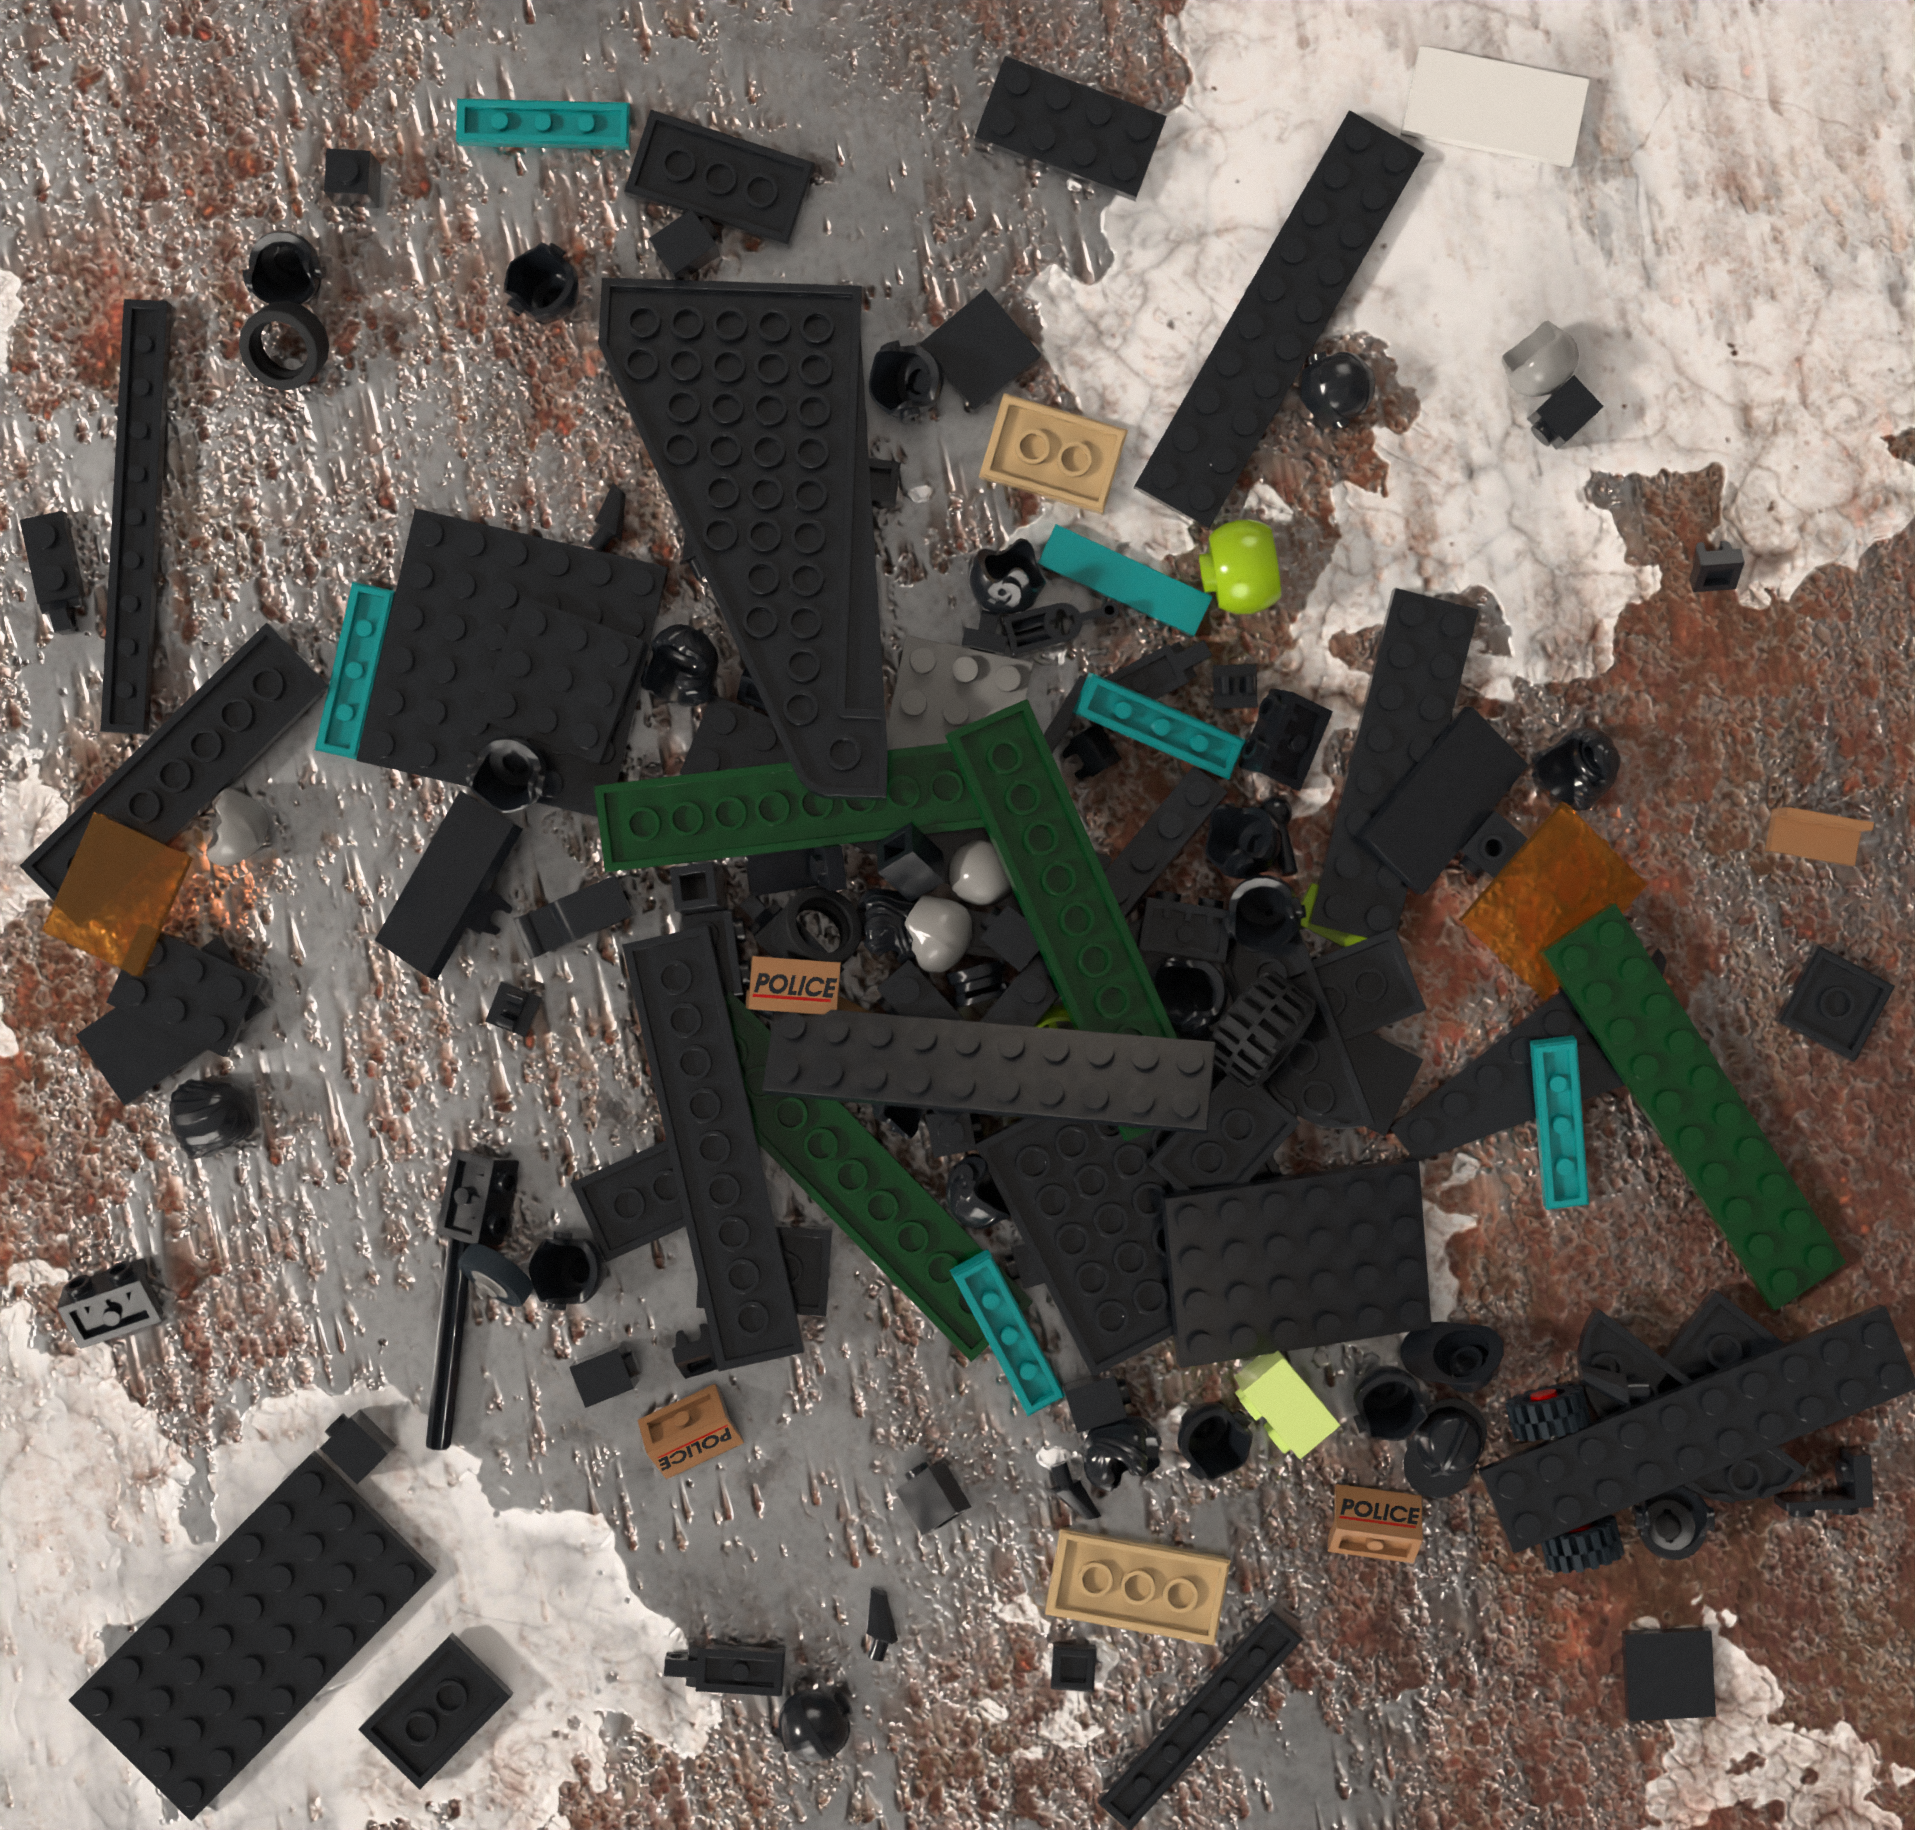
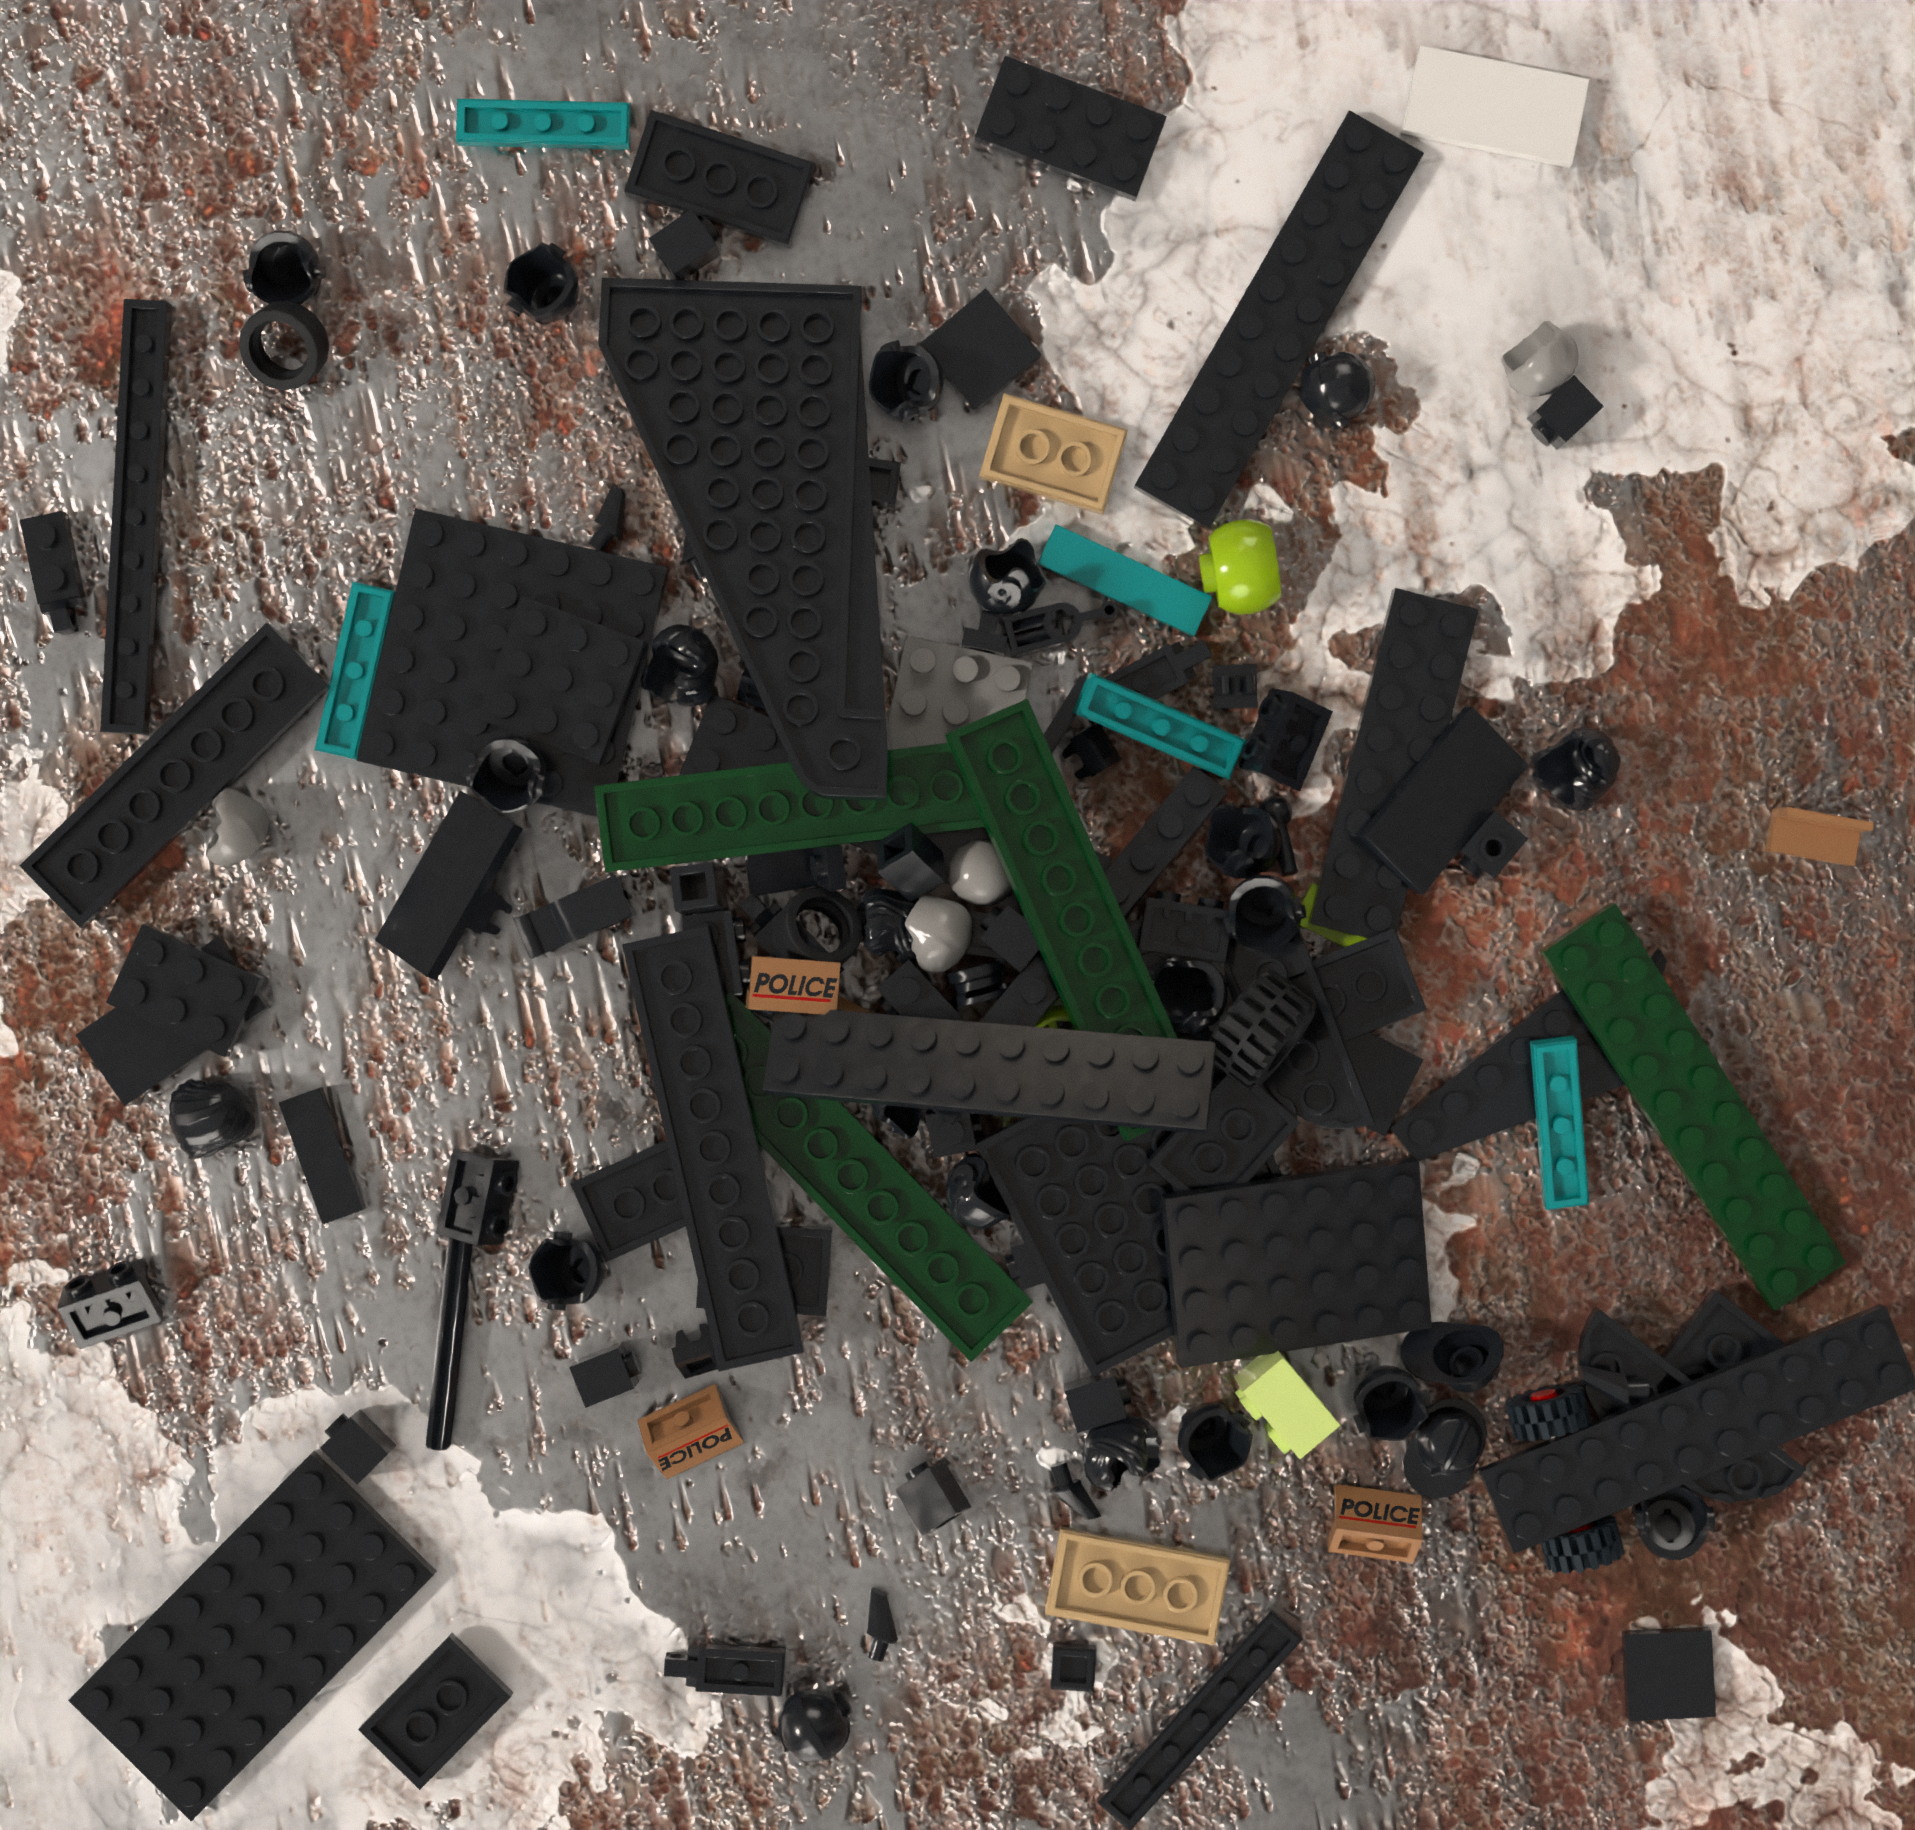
clear orange piece [41,813,193,977] -> none
black brick [324,148,381,208] -> none
black wheel [458,1243,534,1307] -> none
black tile [485,981,543,1037] -> none
teal tile [950,1249,1066,1416] -> none
clear orange piece [1458,801,1648,1001] -> none
black tile [1689,540,1745,592] -> none
black tile [1774,945,1895,1062] -> none
black bracket [1774,1446,1874,1518] -> none
none -> black tile [279,1087,366,1225]

